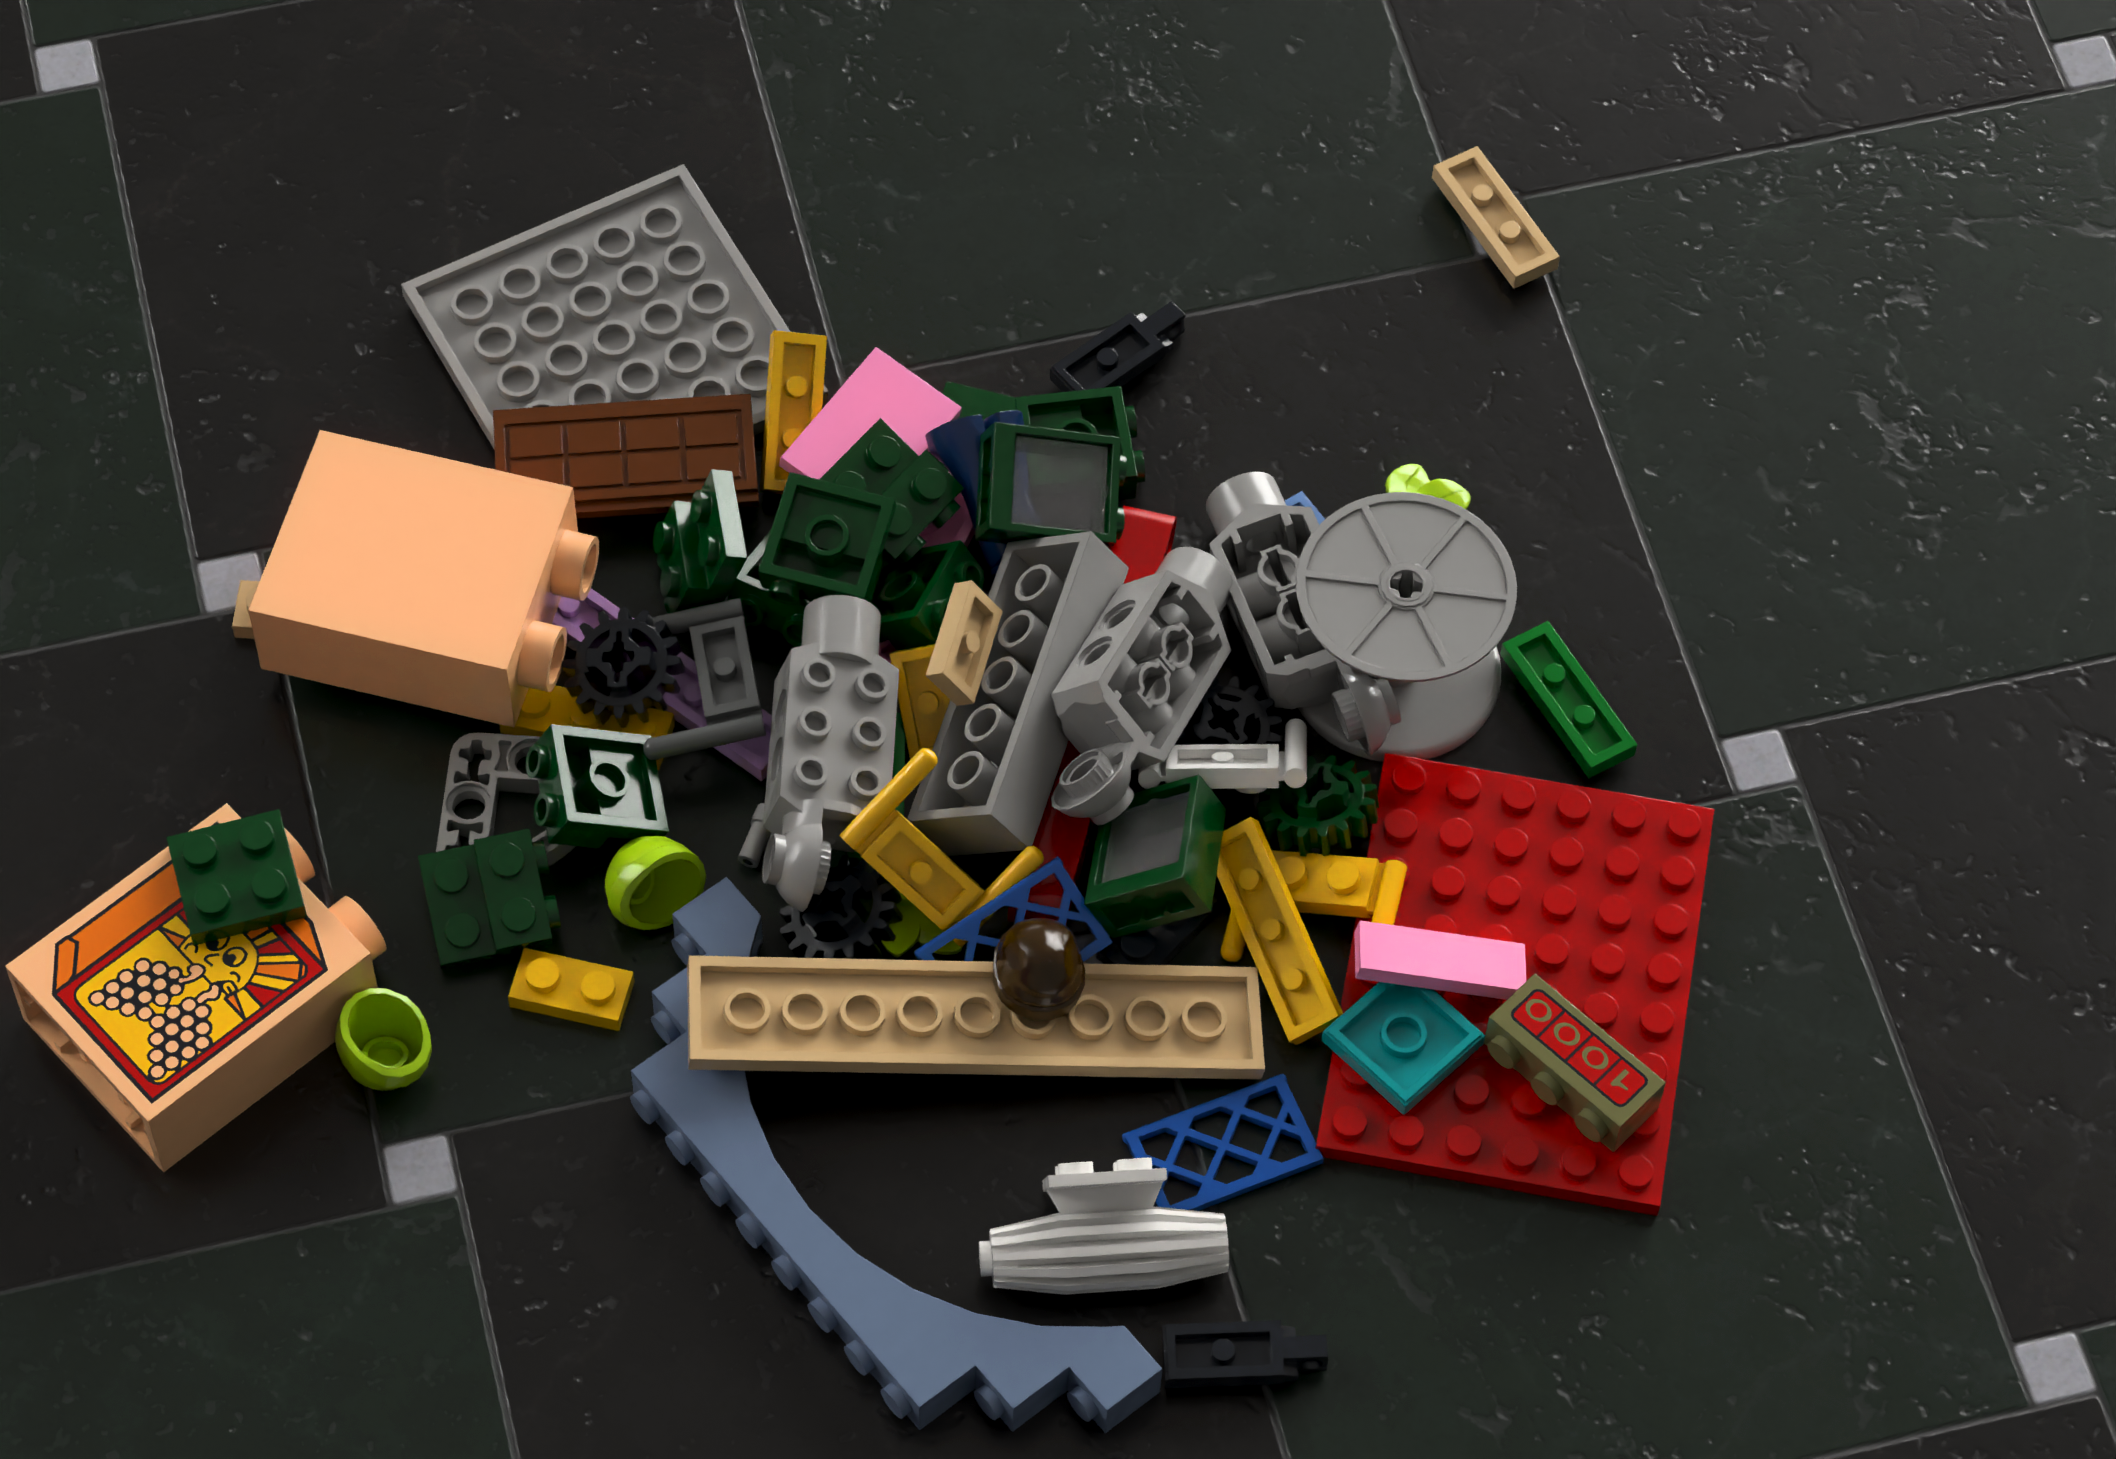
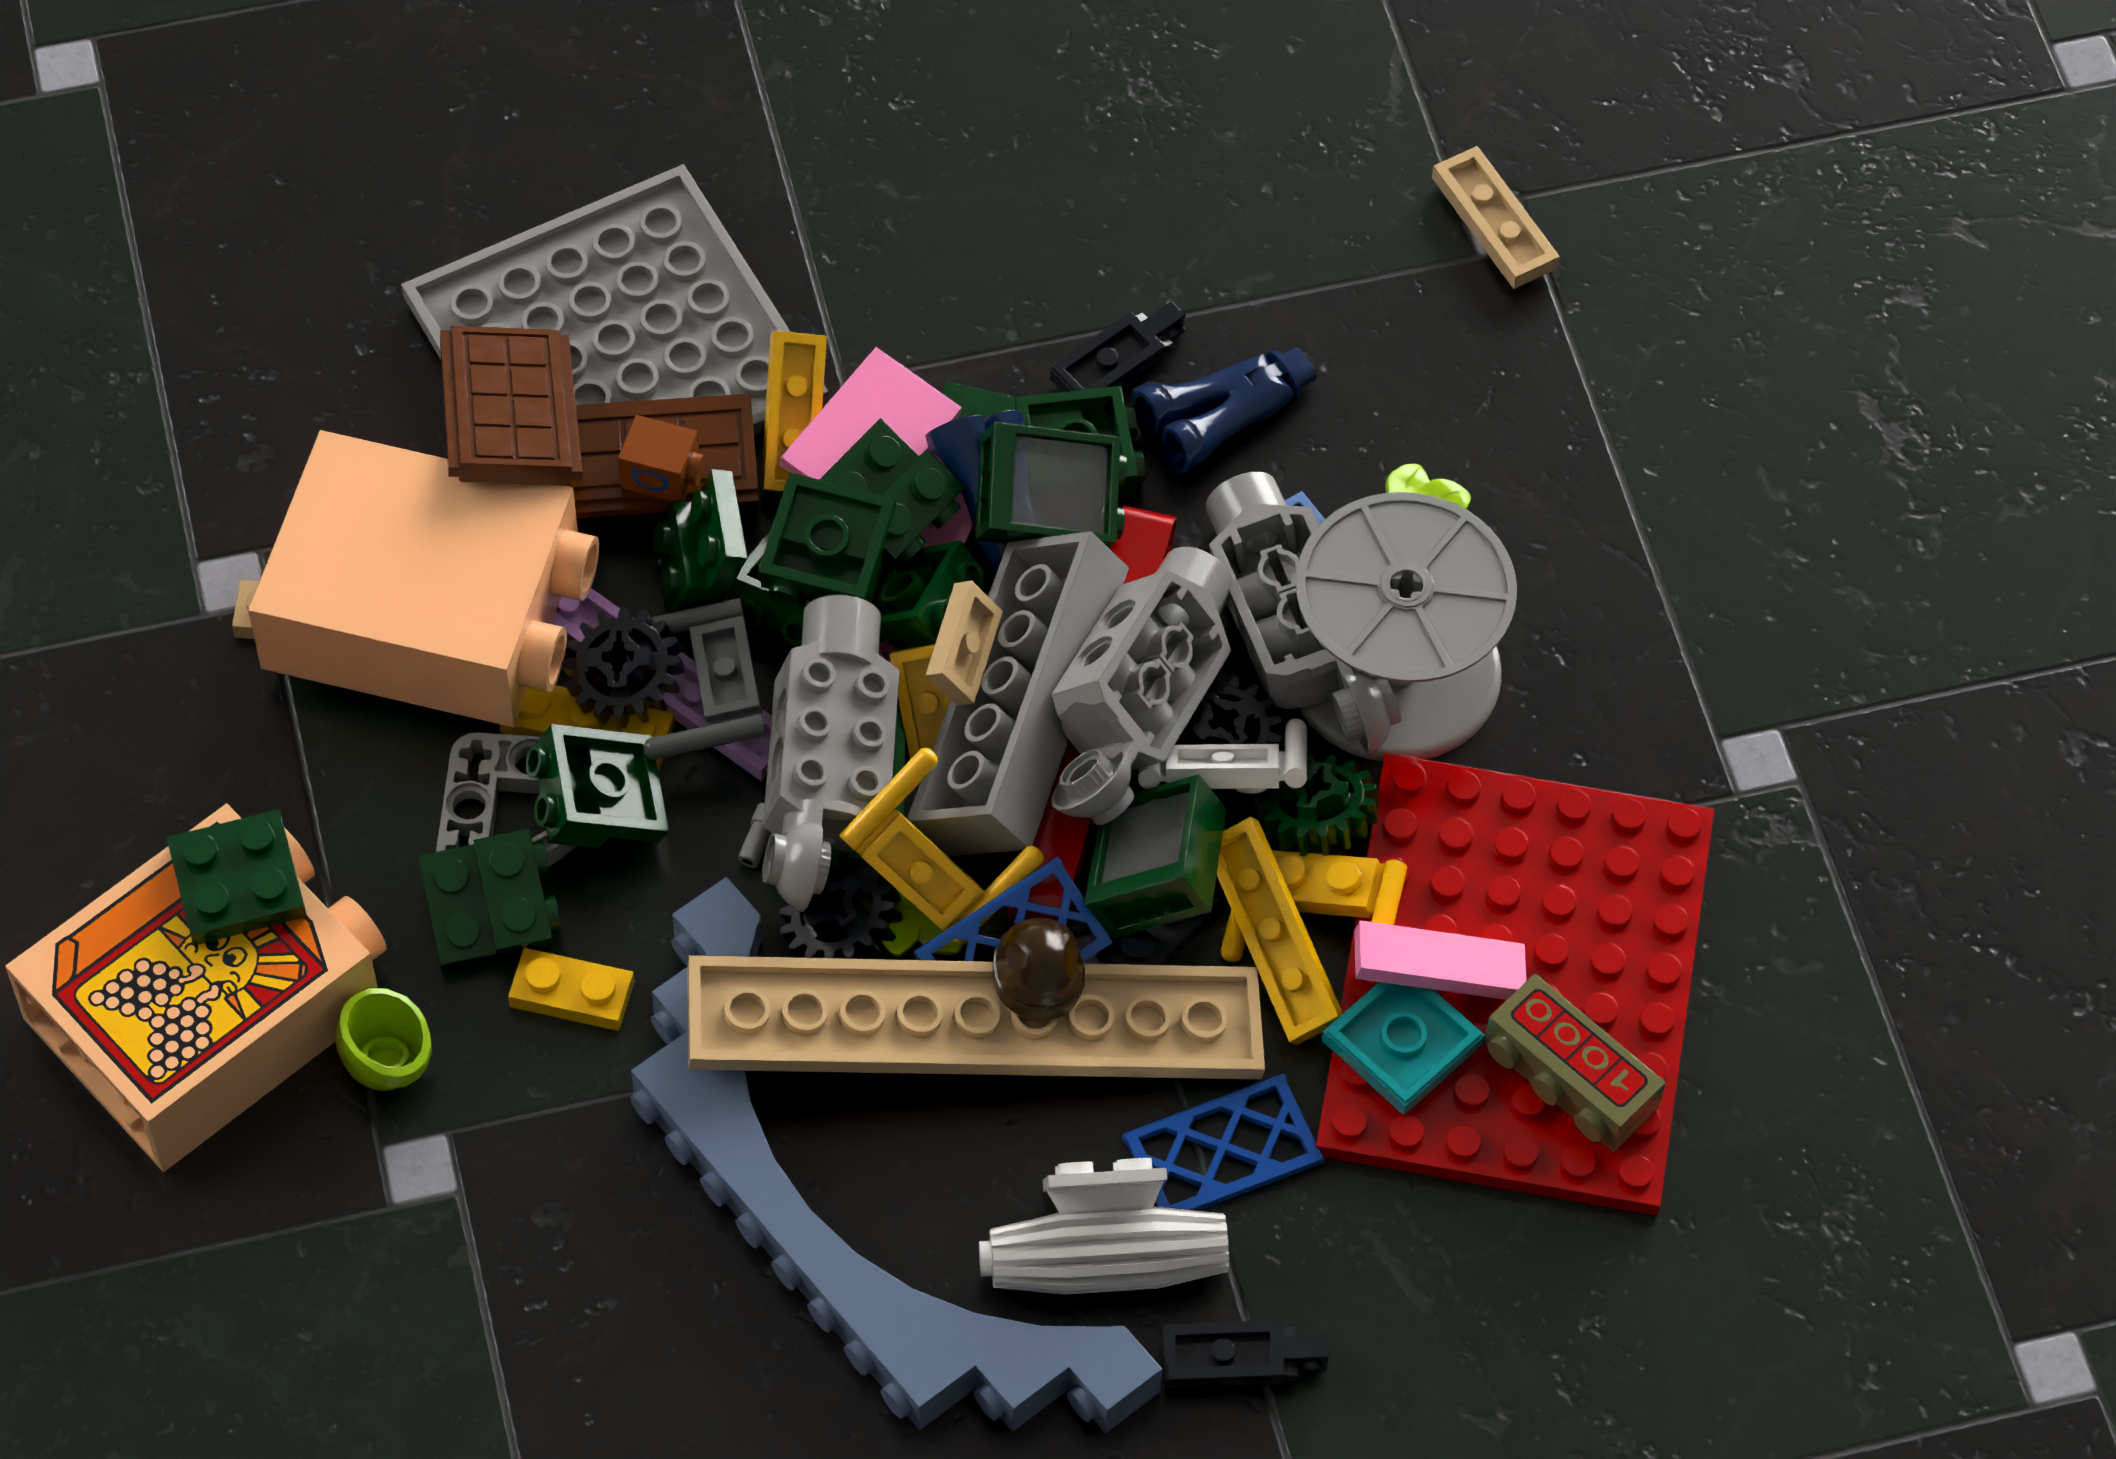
lime hat [604,836,706,930] -> none
green plate [1500,621,1637,779] -> none
none -> reddish brown piece [440,326,583,485]
none -> dark orange brick [618,415,706,502]
none -> dark blue piece [1132,347,1317,476]

